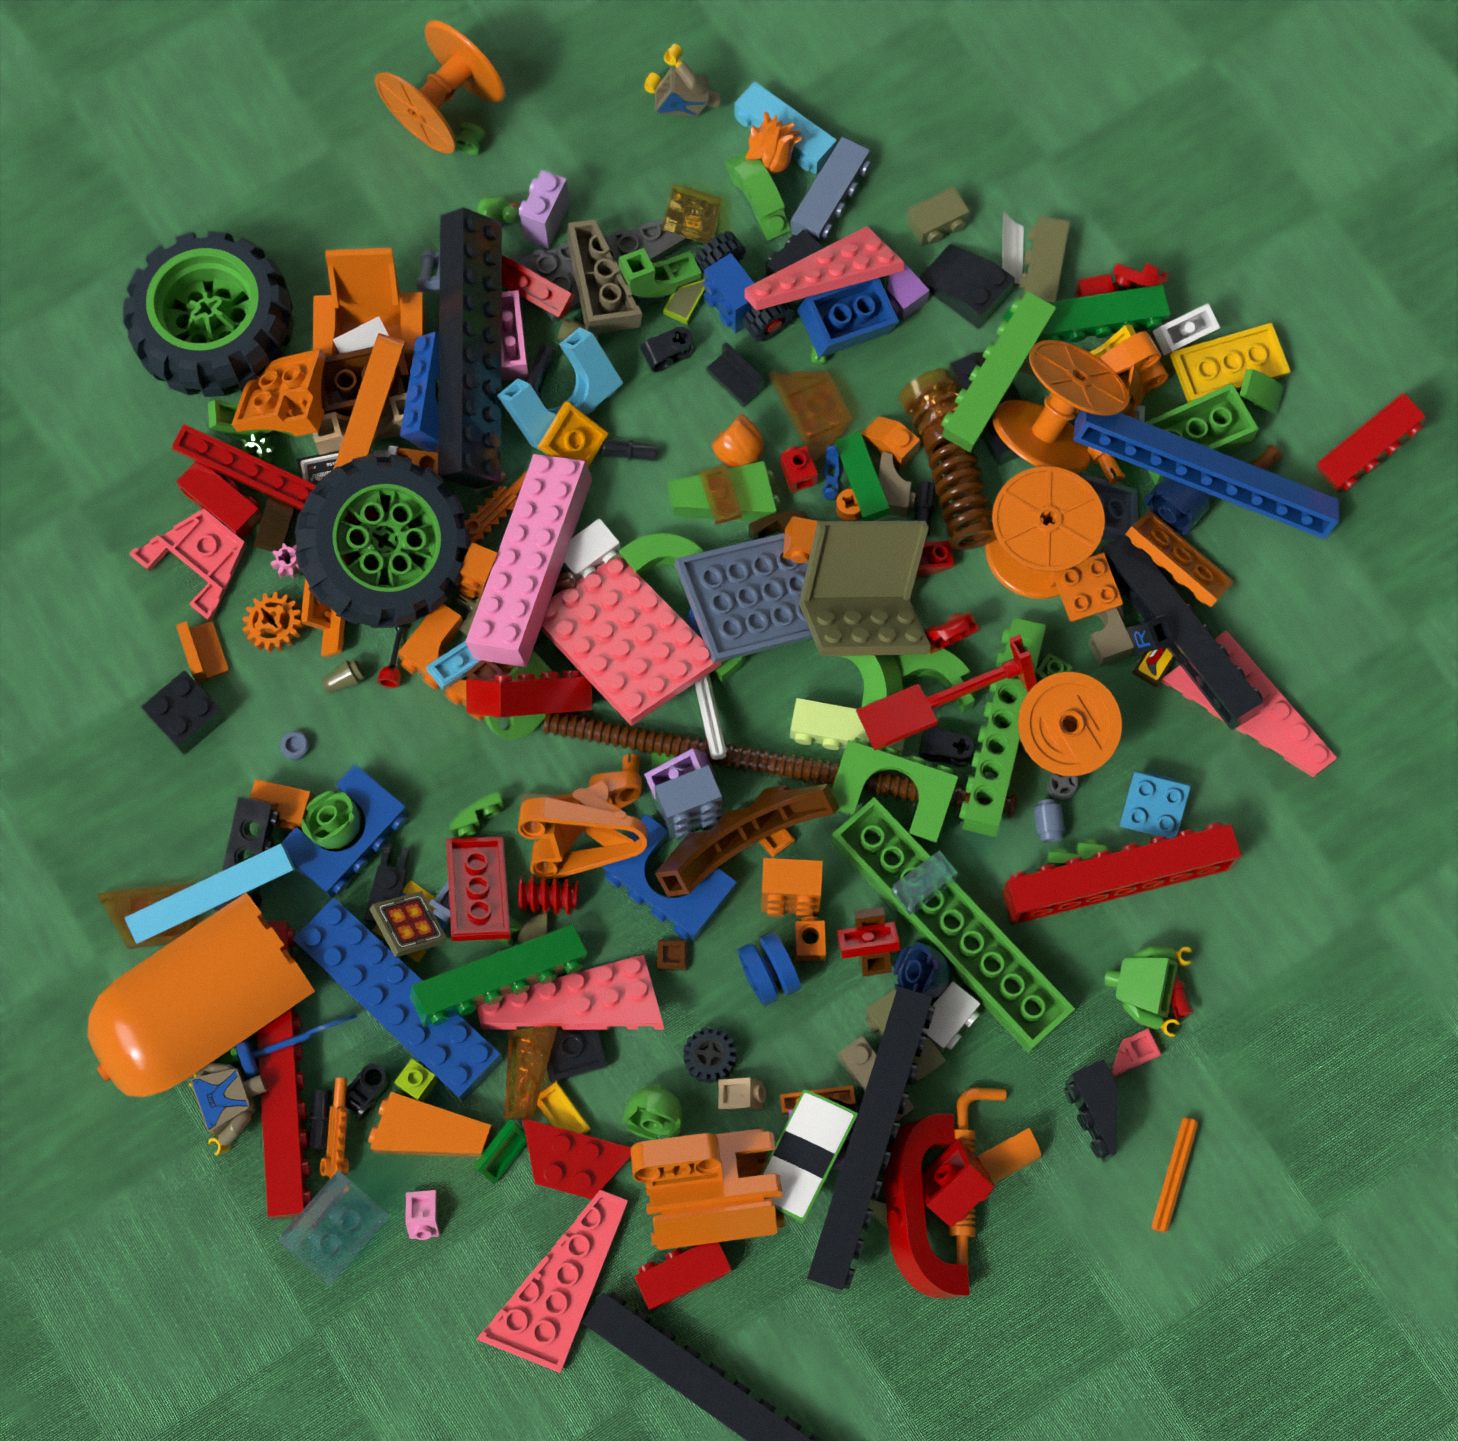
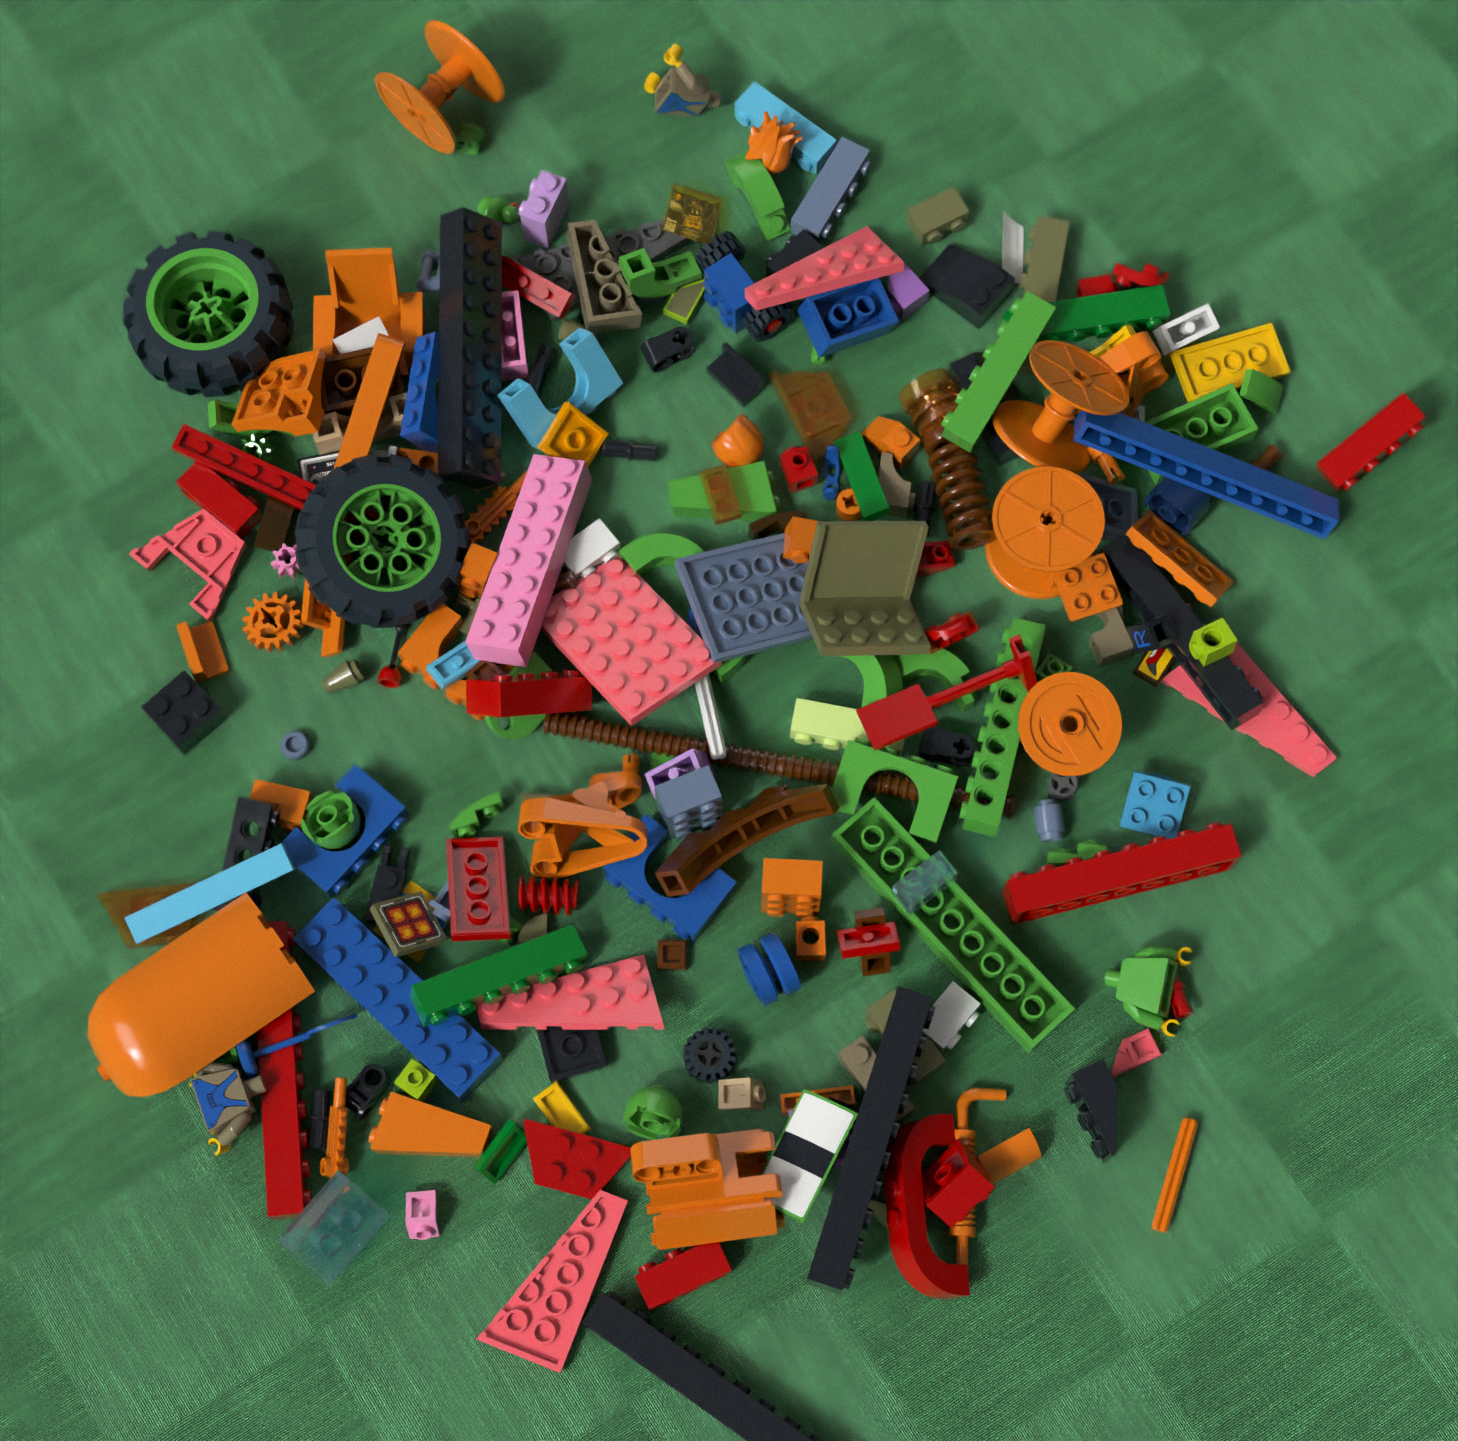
clear orange wing [504,1025,557,1120] -> none
orange tile [758,829,795,858] -> none
dark blue cylinder [893,942,950,1000] -> none
none -> lime brick [1189,617,1238,667]

